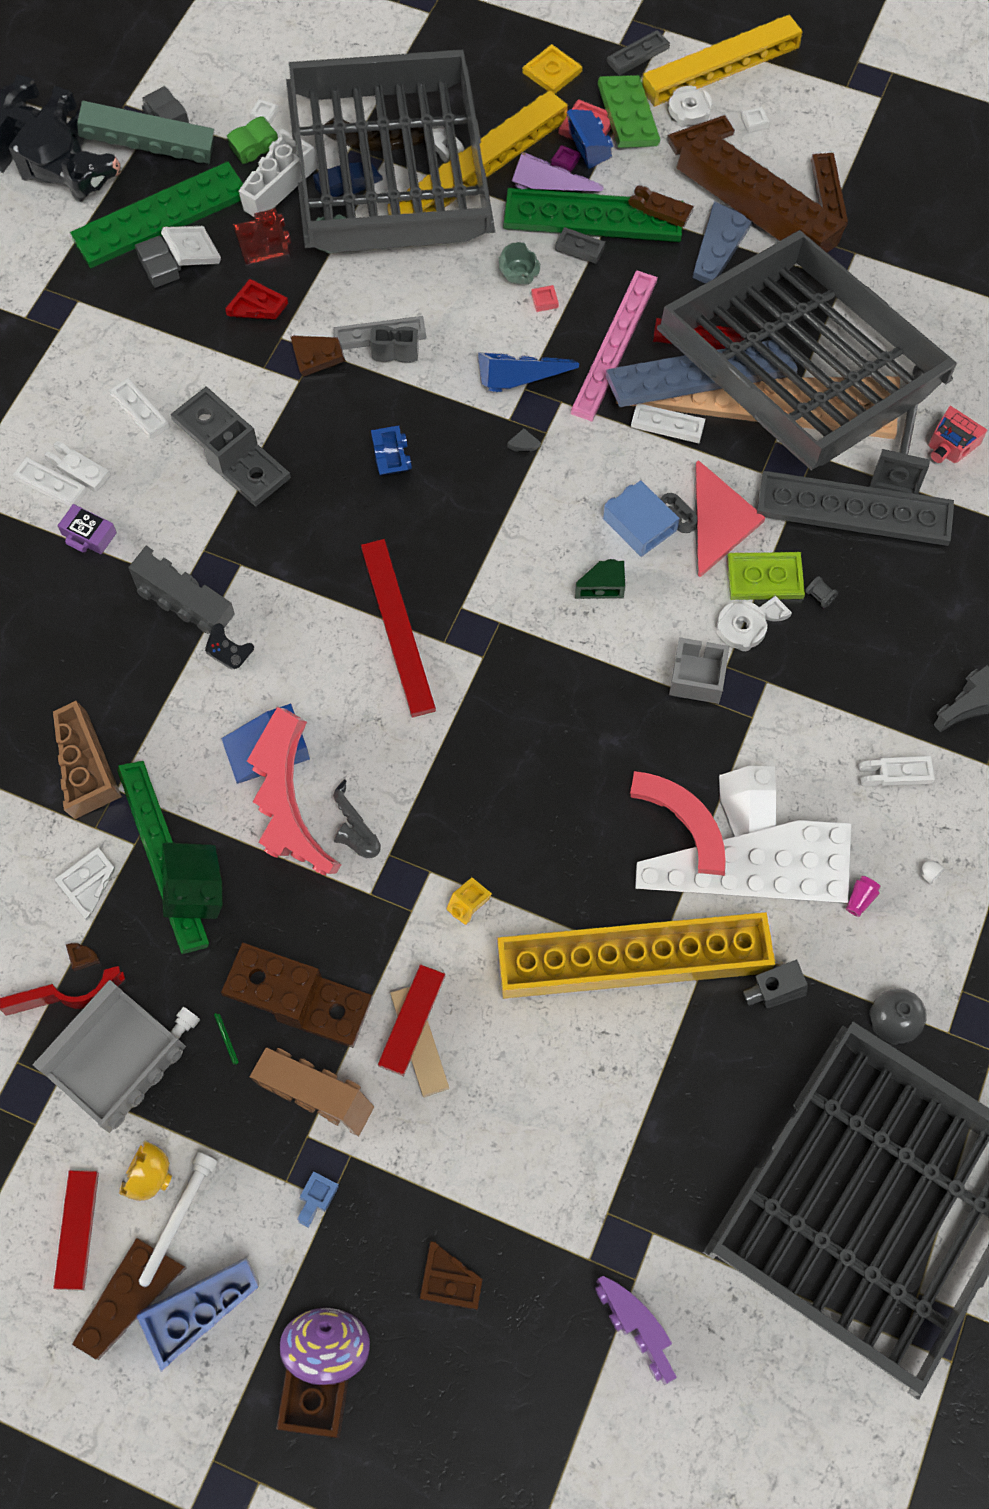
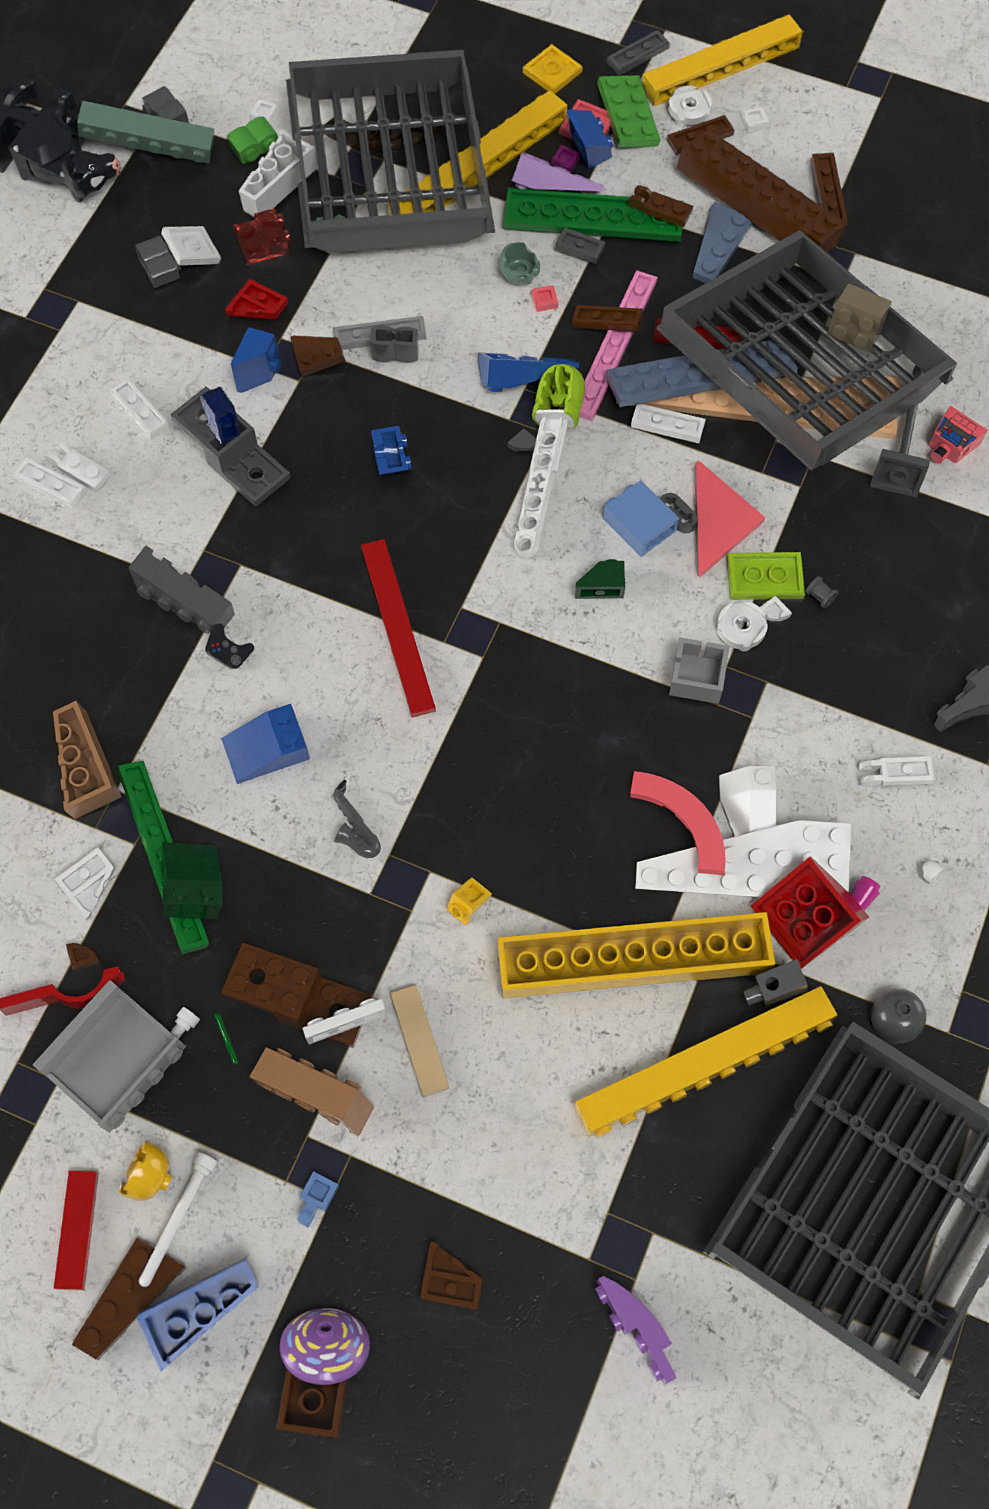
medium lavender piece [57,504,117,554] -> none
green plate [70,162,243,269] -> none
coral arch [247,707,341,876] -> none
dark blue slope [313,162,383,197] -> none
red tile [378,964,446,1077] -> none
white plate [432,126,464,163] -> none
dark grey plate [757,471,954,546] -> none
none -> clear blue brick [200,387,241,444]
none -> blue slope [231,327,281,393]
none -> white plate [303,998,387,1044]
none -> white piece [514,364,585,558]
none -> reddish brown tile [571,305,644,332]
none -> yellow brick [574,986,837,1138]
none -> red slope [751,856,869,969]
none -> dark tan brick [827,283,892,353]

